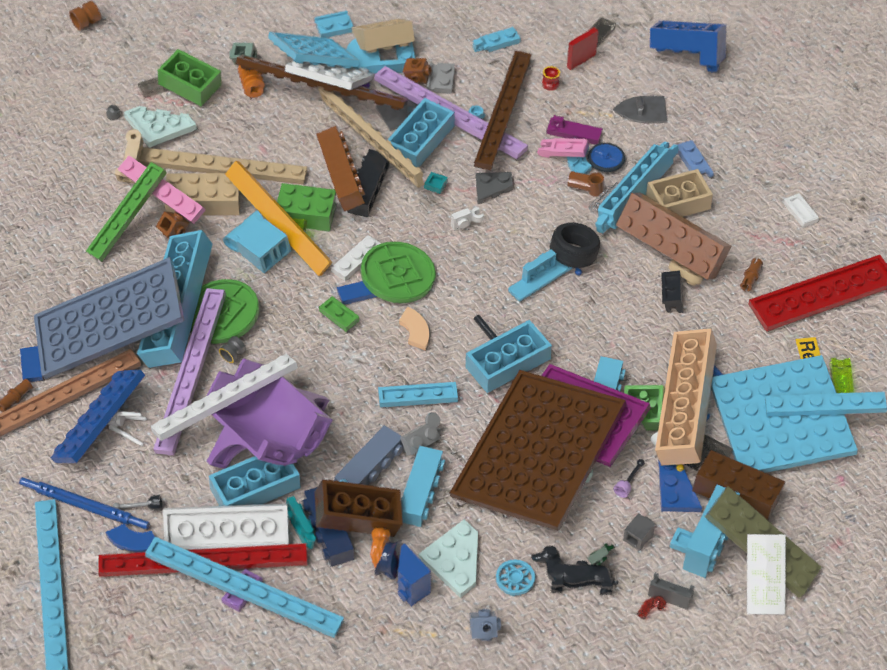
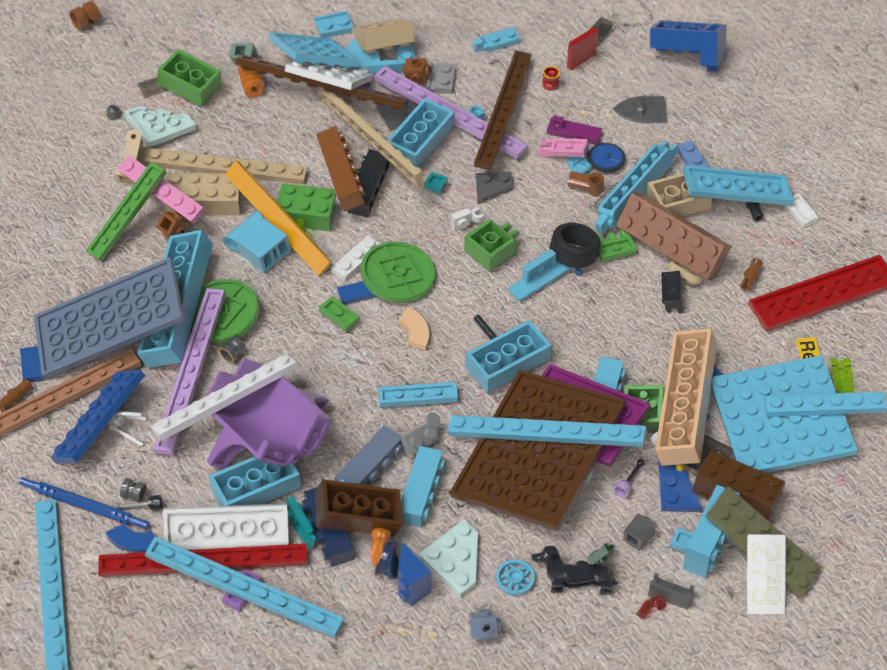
none -> dark grey wheel [120,478,147,503]
none -> medium azure plate [447,415,647,447]
none -> bright green hinge [464,219,520,272]
none -> bright green plate [598,229,637,262]
none -> medium azure plate [682,165,794,206]
none -> black pin [746,202,764,222]

